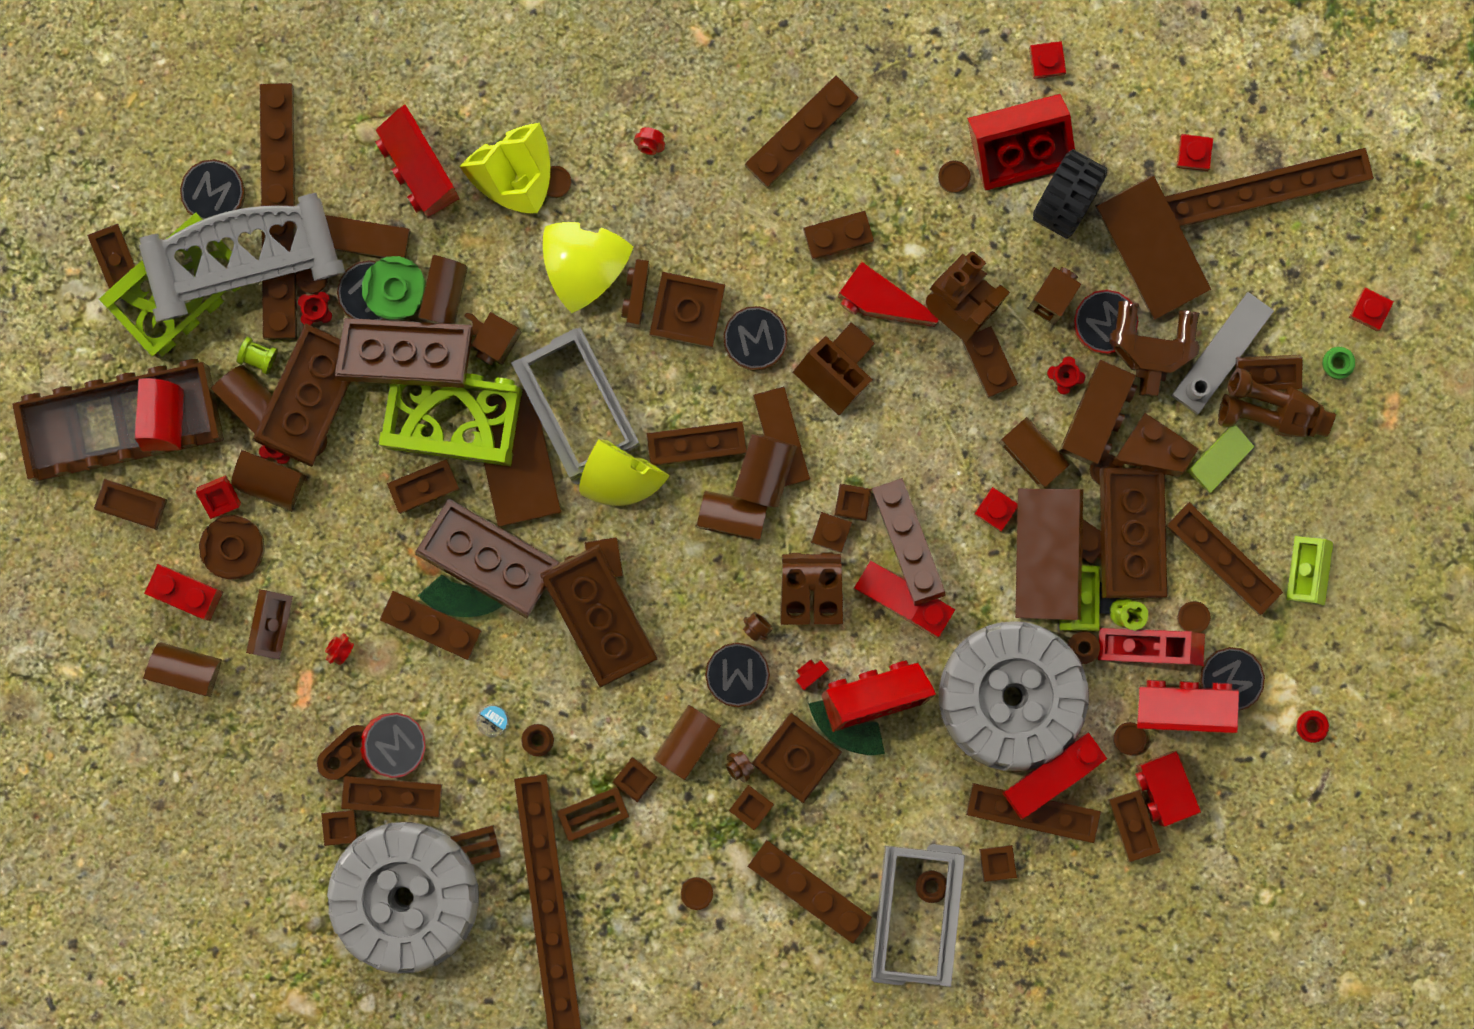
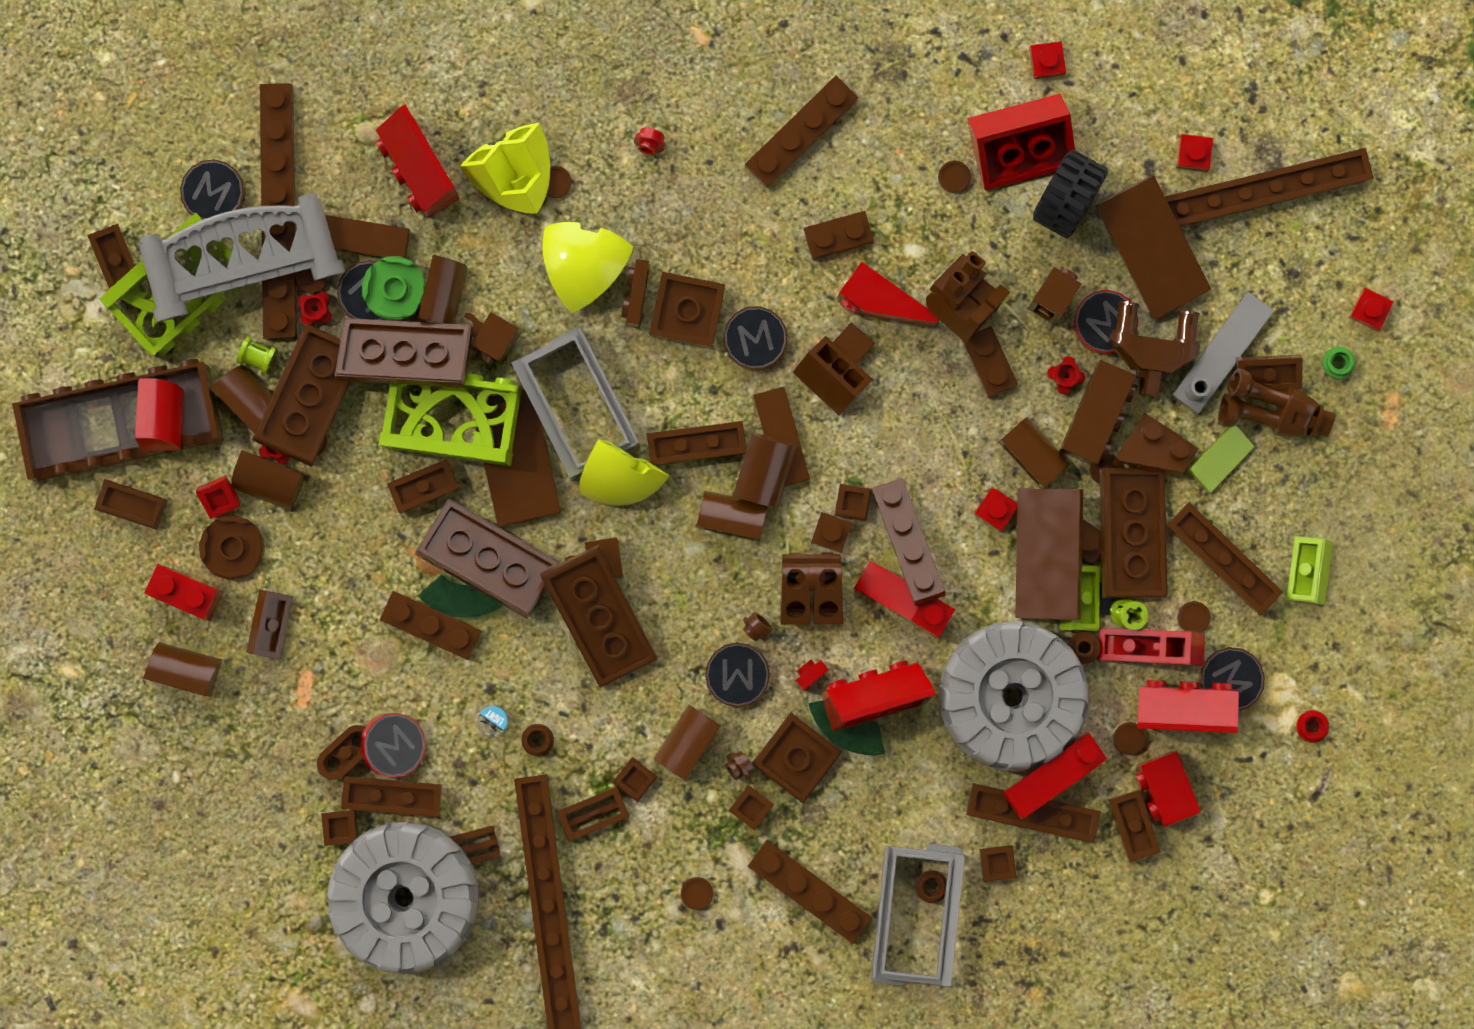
red plate [325,633,354,665] -> none

